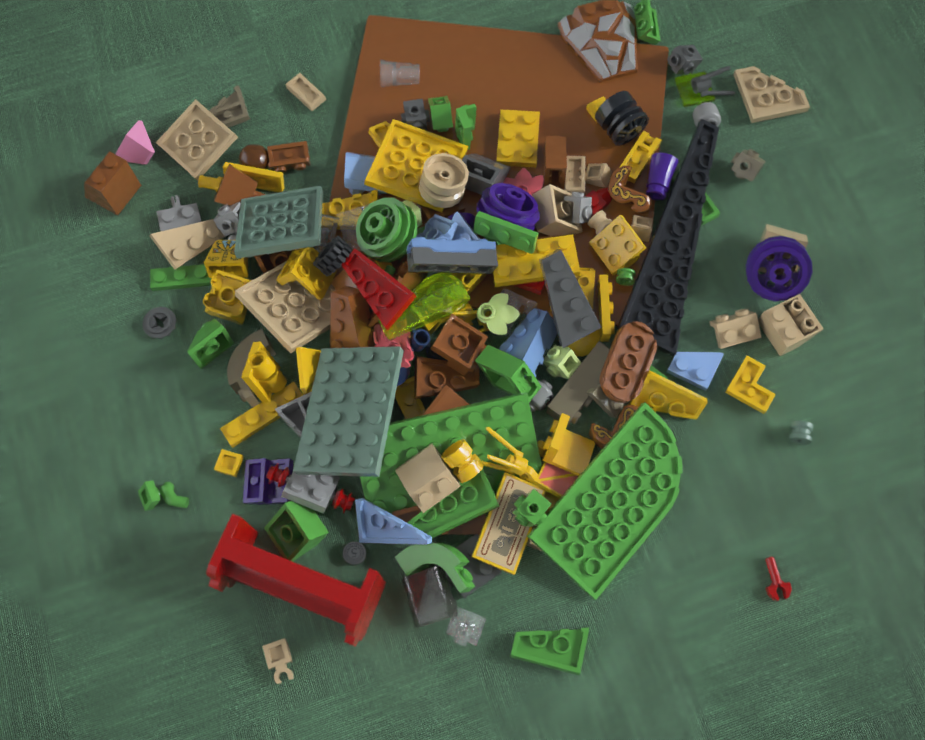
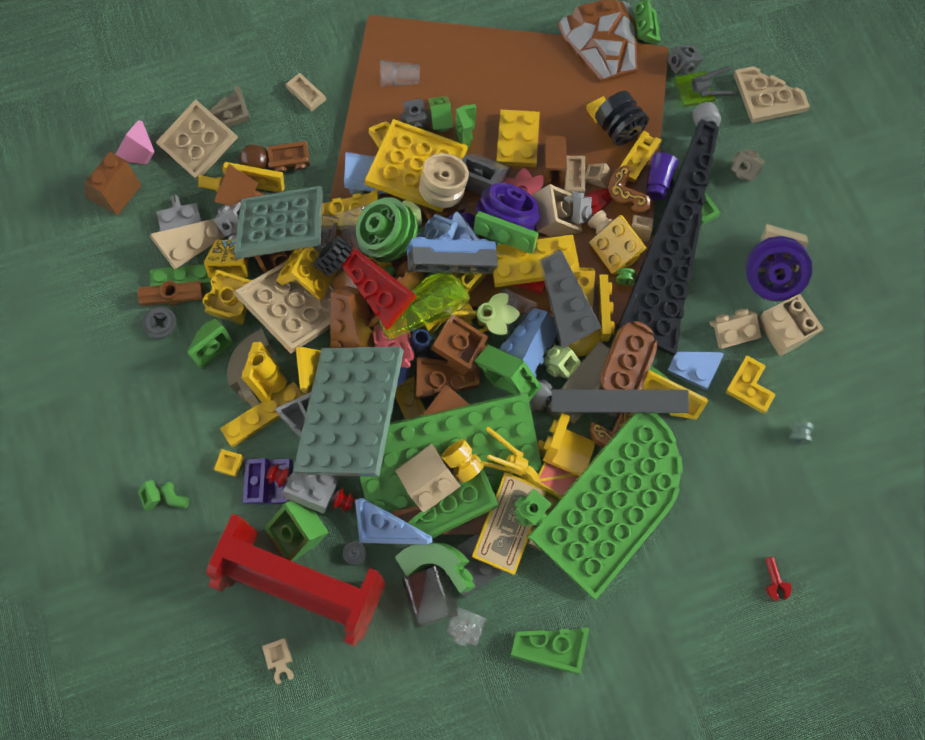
none -> dark orange piece [138,281,205,306]
none -> dark grey tile [552,389,689,413]

